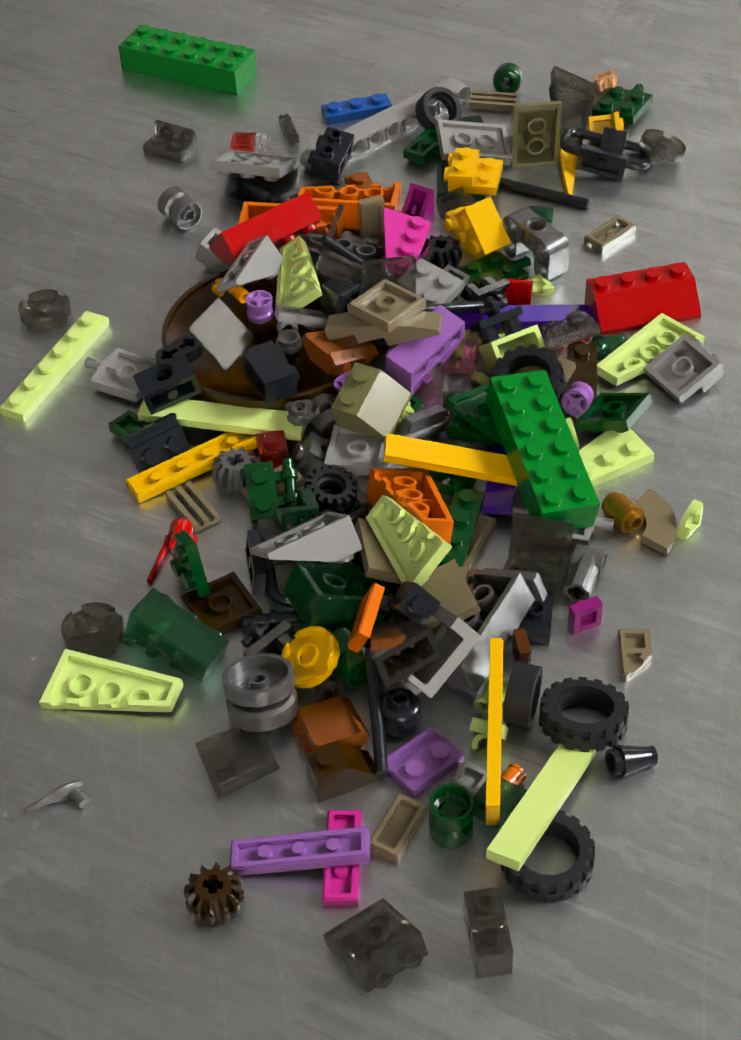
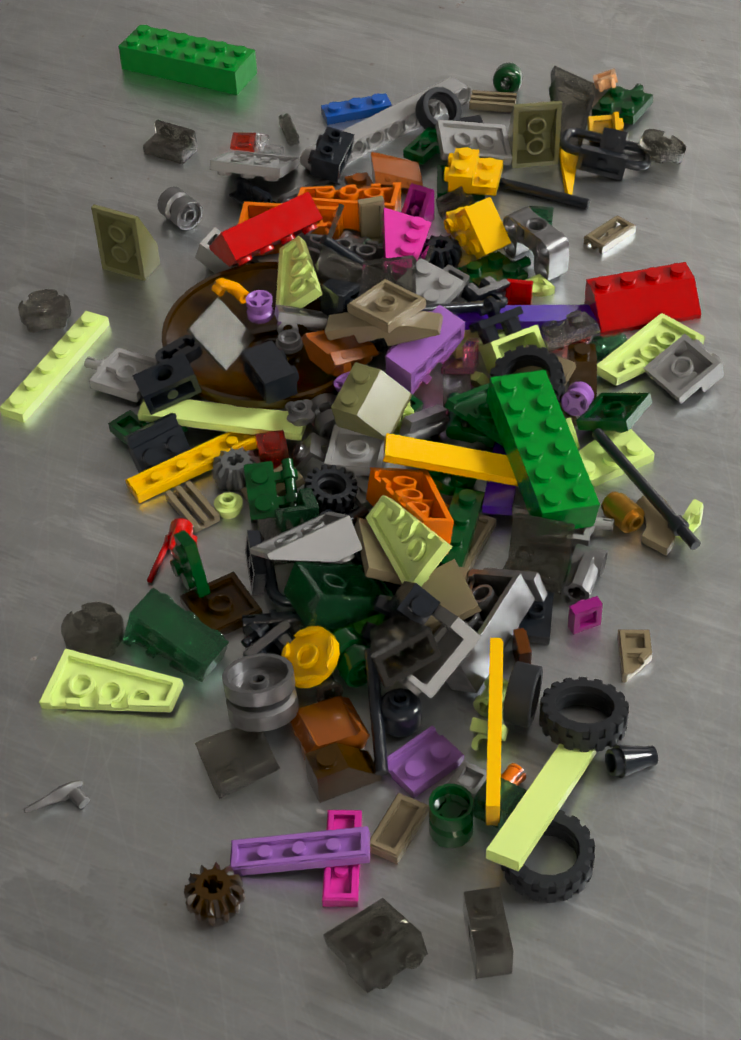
light grey slope [216,235,284,293] -> none
orange tile [347,583,385,653] -> none
none -> olive slope [91,204,160,281]
none -> yellowish green plate [214,492,243,519]
none -> dark orange slope [371,152,423,195]
none -> black bar [592,428,701,550]

